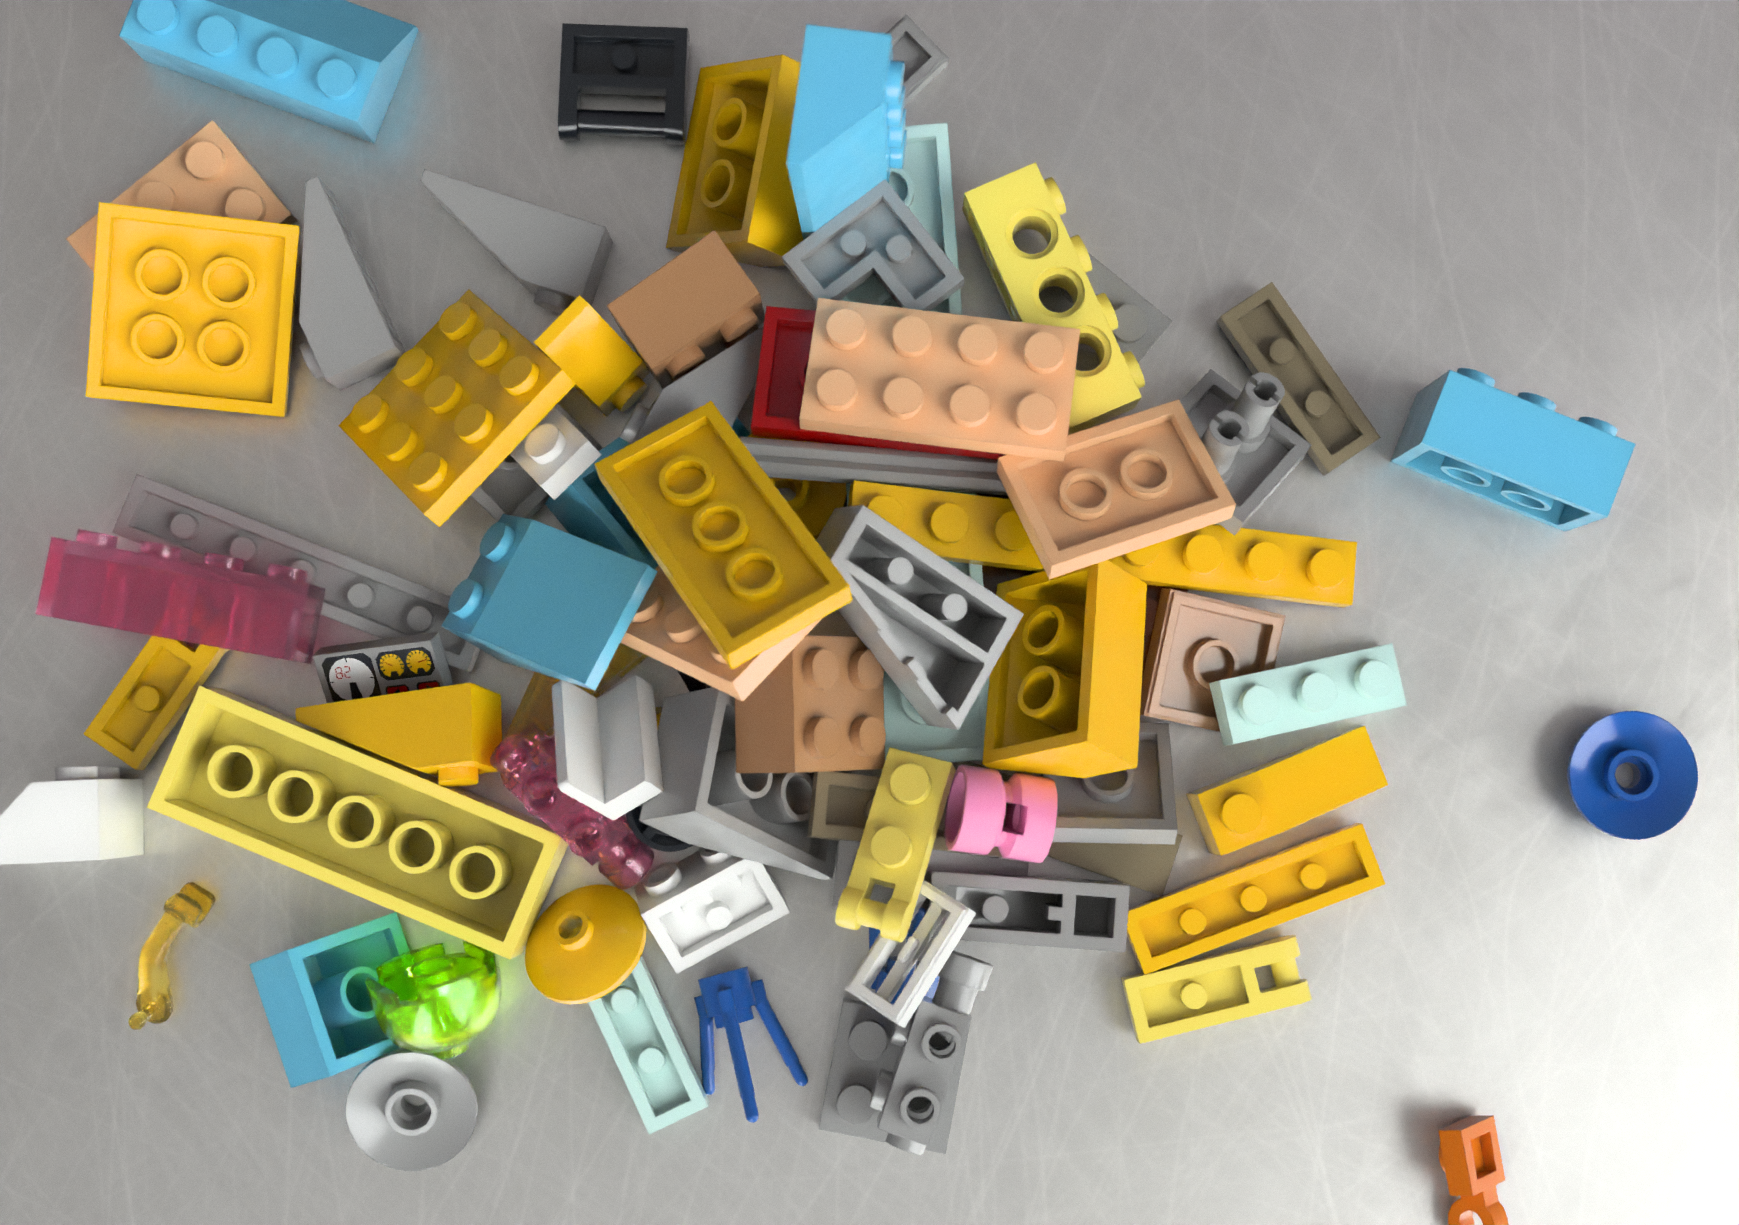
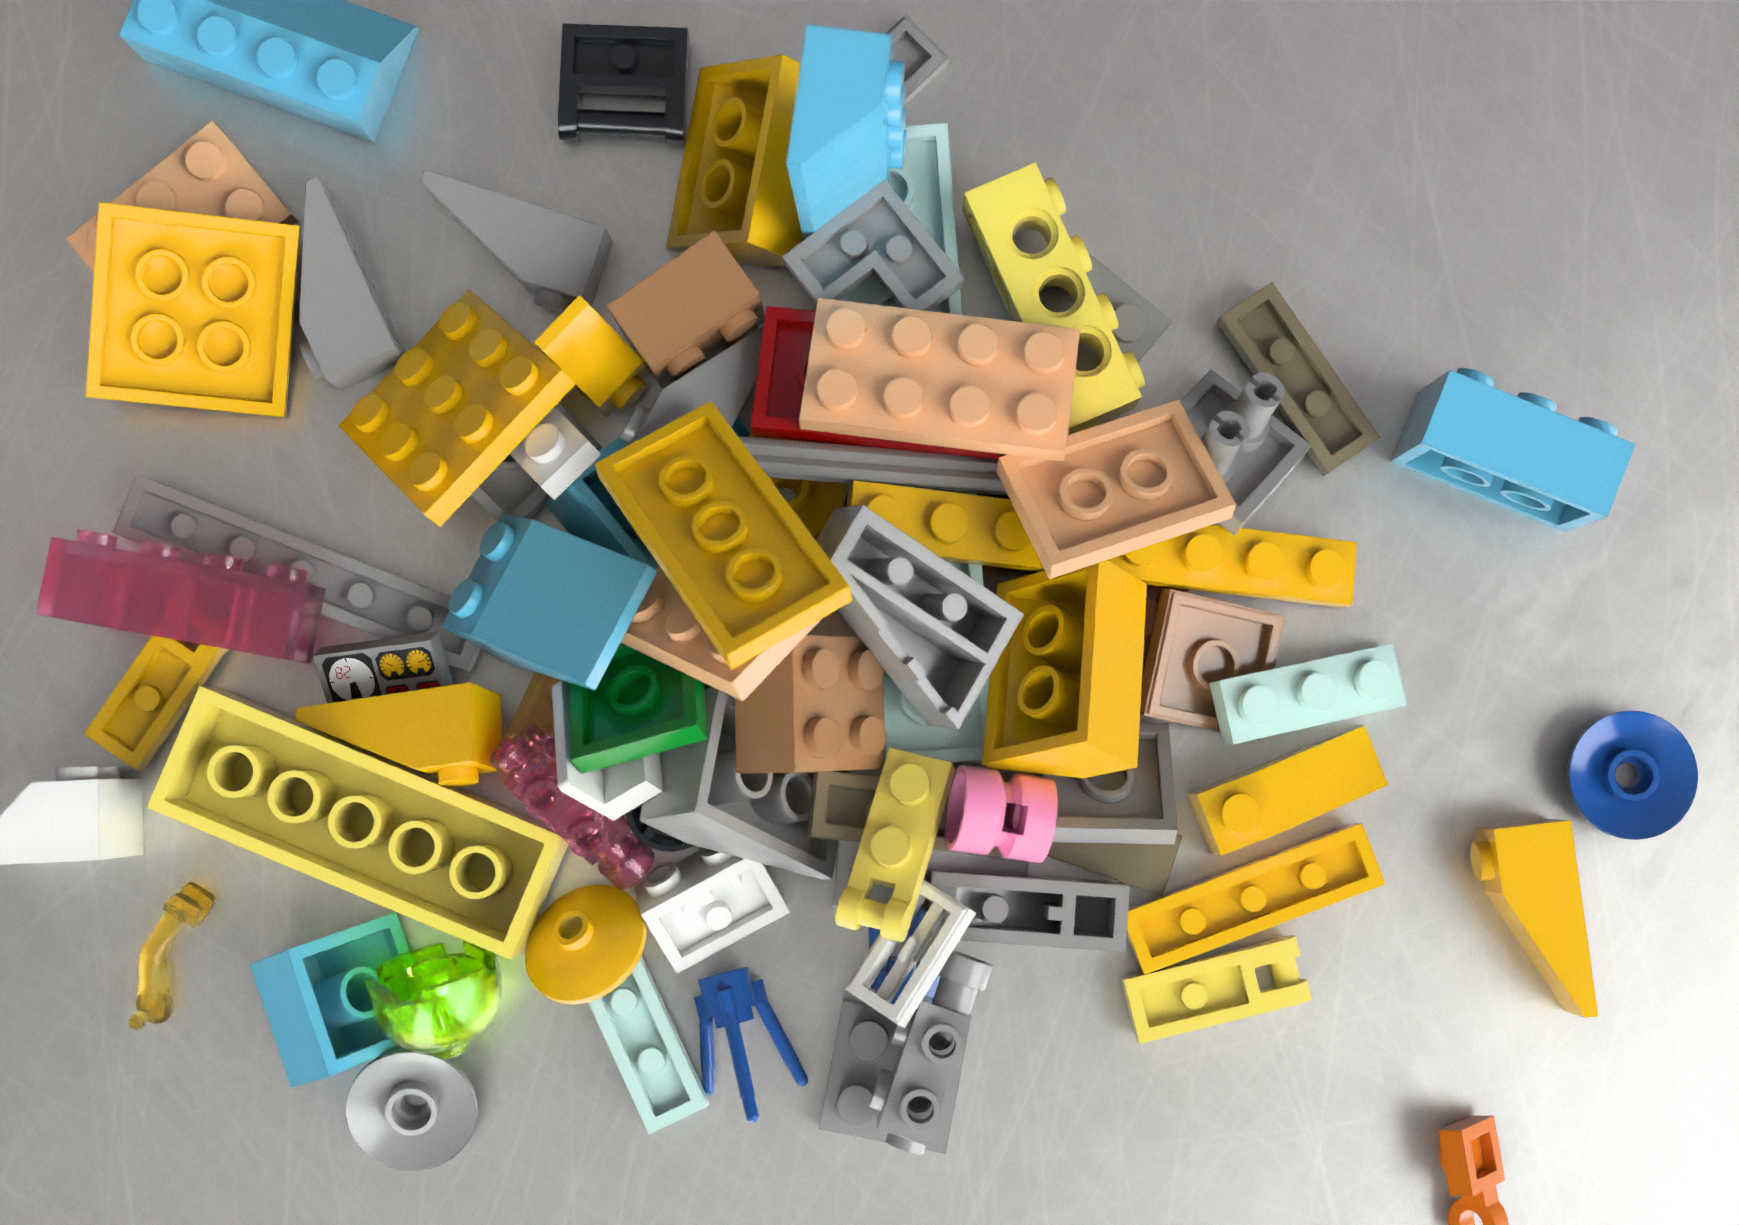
none -> green plate [570,643,707,774]
none -> yellow slope [1470,819,1598,1018]

